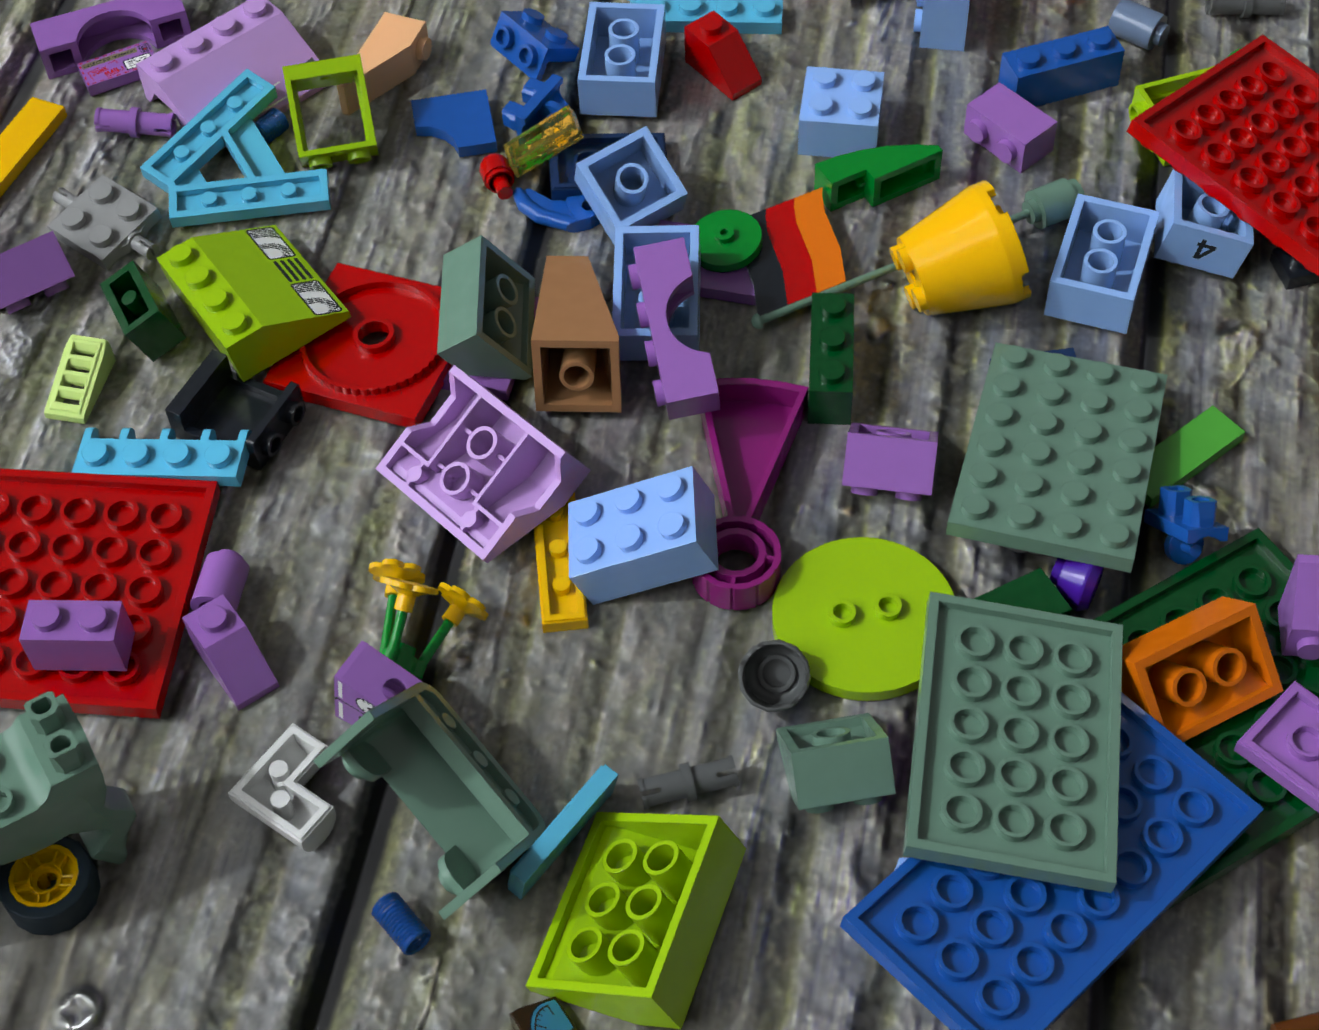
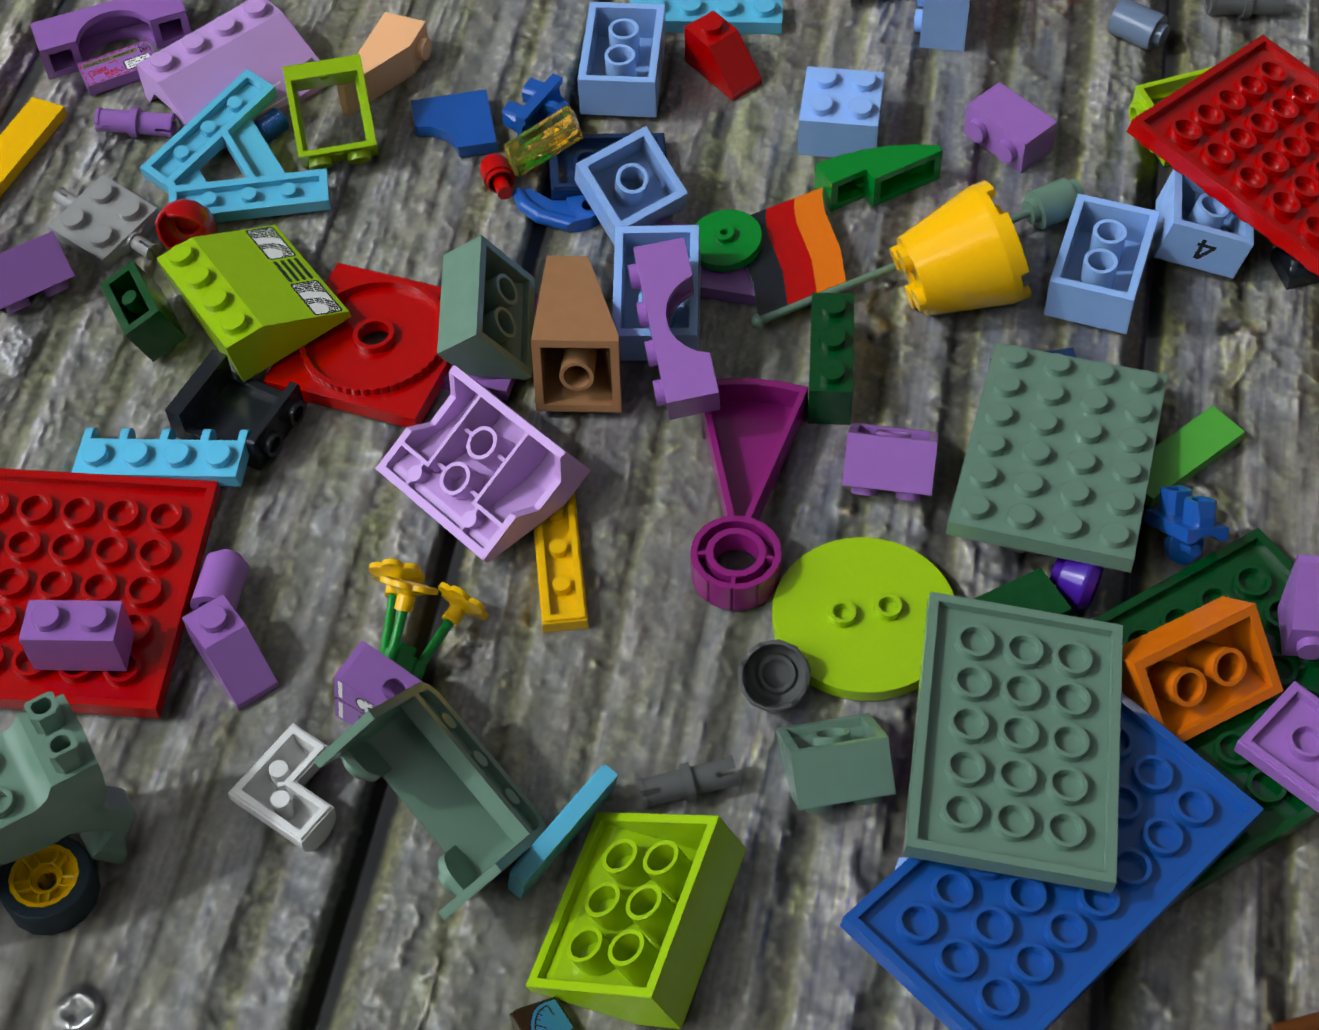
yellowish green slope [44,334,116,424] -> none
blue piece [371,892,431,955] -> none
blue bracket [490,8,580,81] -> none
light blue brick [568,466,719,605] -> none
blue brick [998,26,1125,107] -> none
none -> red hair [155,198,217,250]

